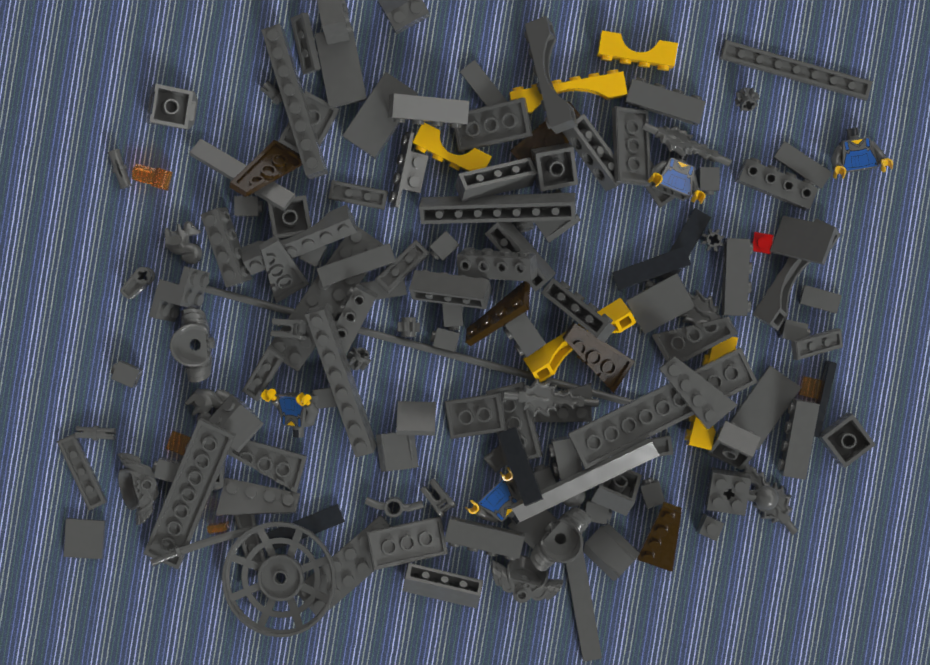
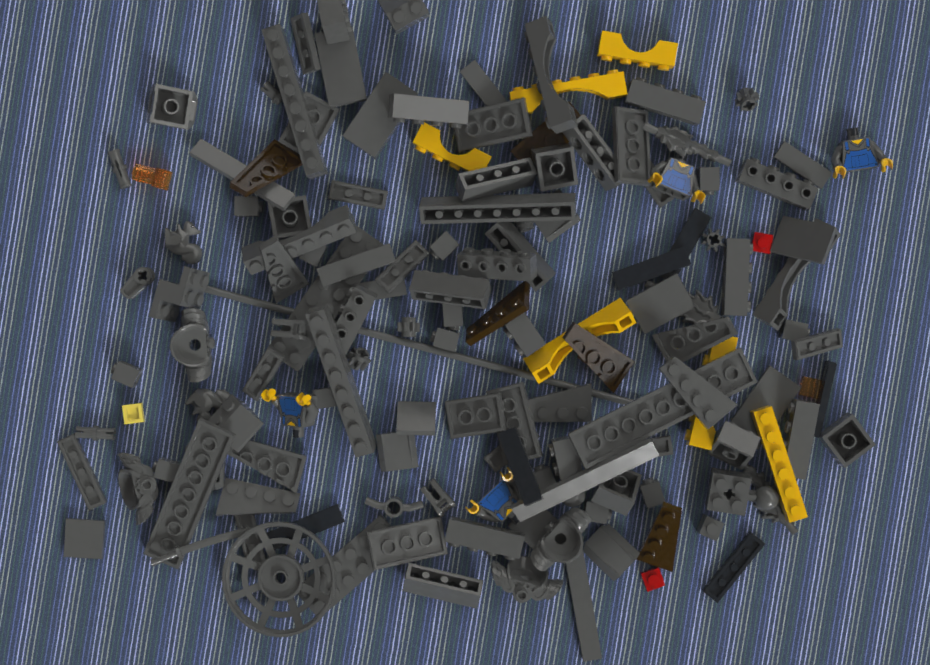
clear orange tile [166,431,191,456] -> none
dark grey brick [200,207,252,288] -> none
clear orange tile [207,521,230,534] -> none
dark grey bracket [389,131,428,208] -> none
dark grey piece [503,379,599,417] -> none
dark grey brick [541,278,616,343] -> none
dark grey tile [719,40,873,101] -> none
dark grey tile [799,285,842,314] -> none
none -> light yellow plate [122,403,145,425]
none -> red plate [640,567,665,592]
none -> black tile [702,531,765,603]
none -> yellow arch [750,405,808,523]

